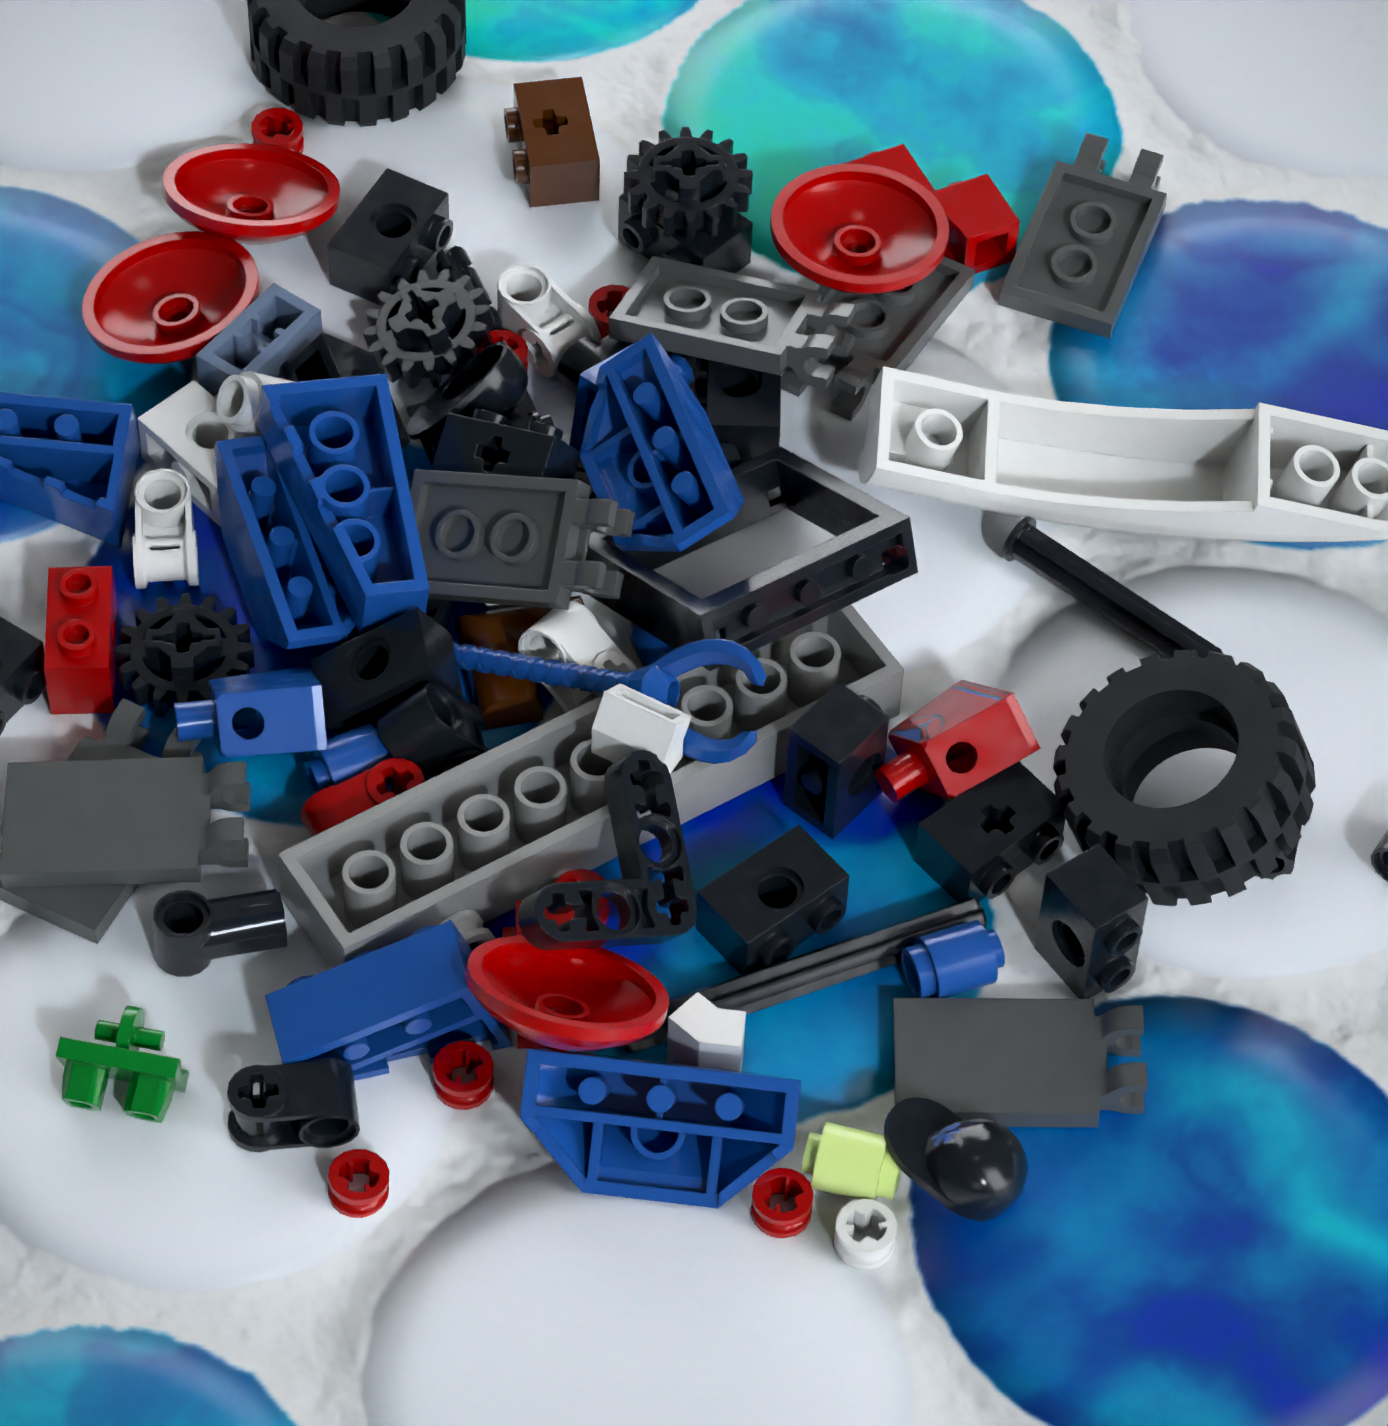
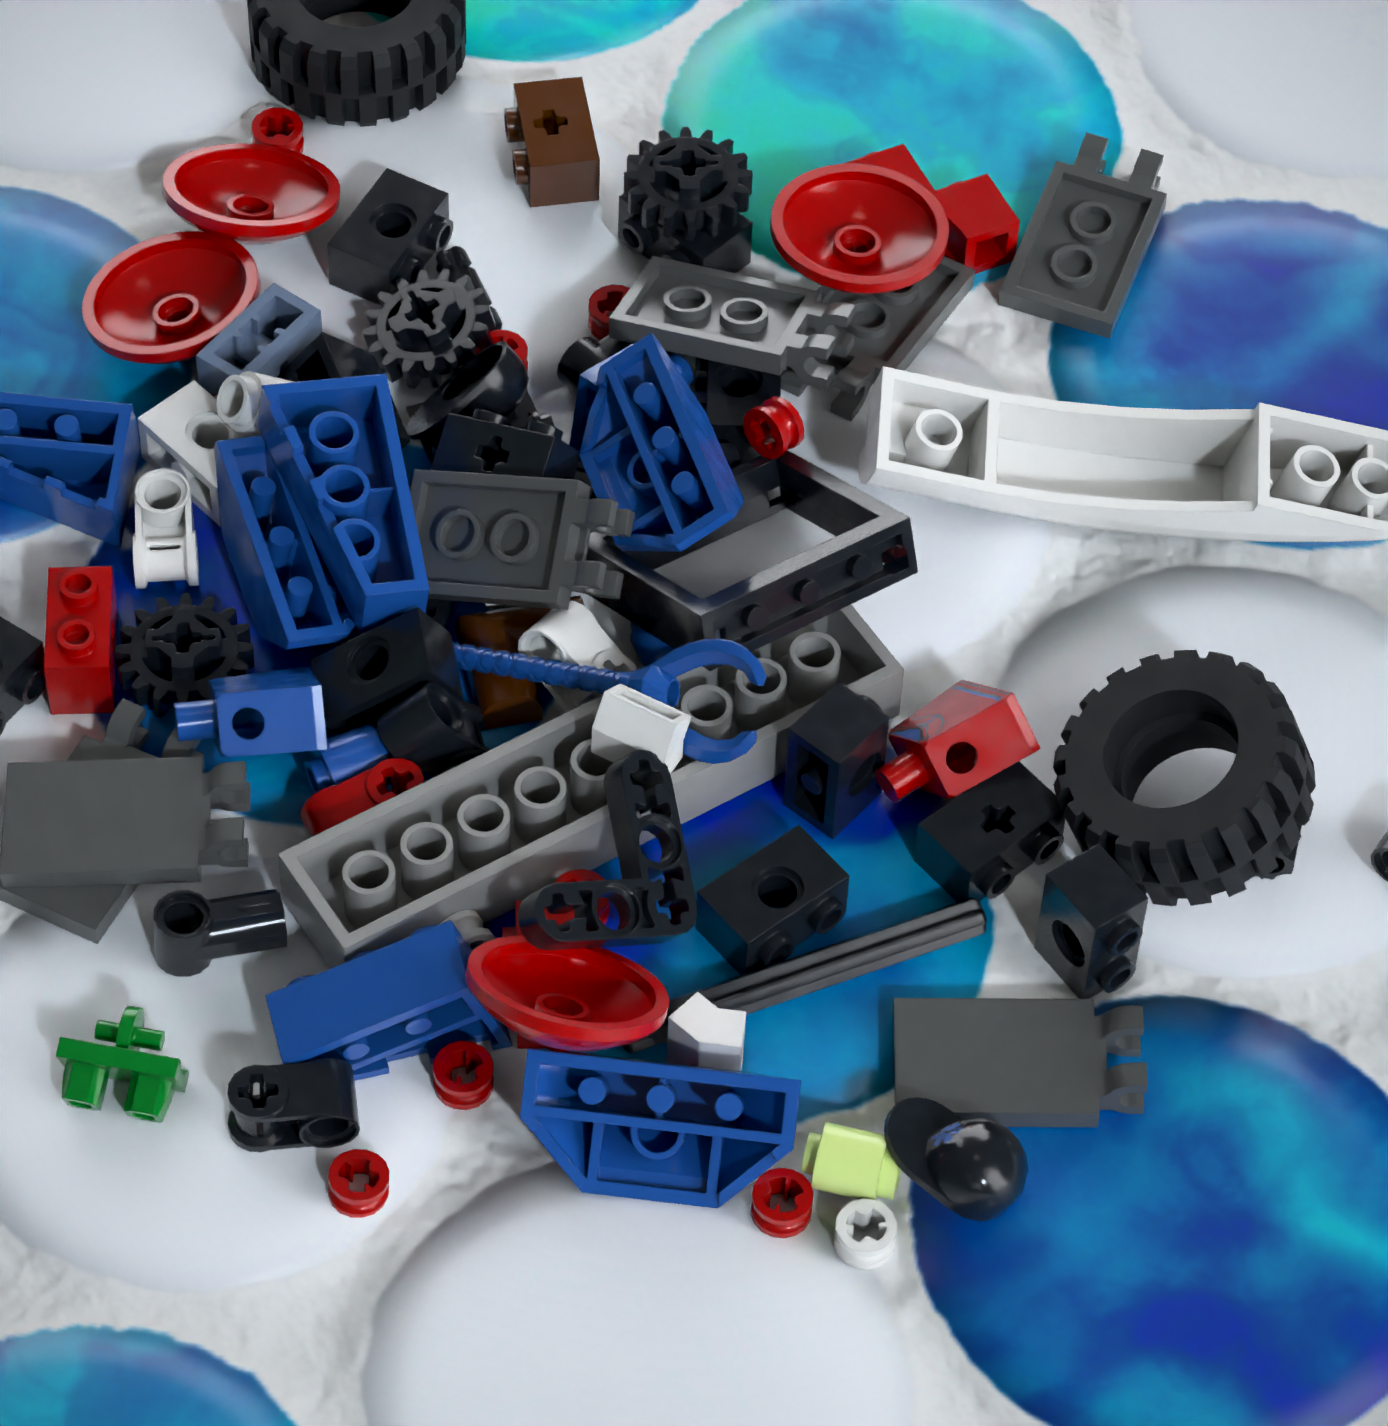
white piece [497,263,601,378] -> none
blue brick [901,920,1005,998] -> none
black axle [1002,516,1223,659] -> none
none -> red bush [743,396,805,459]

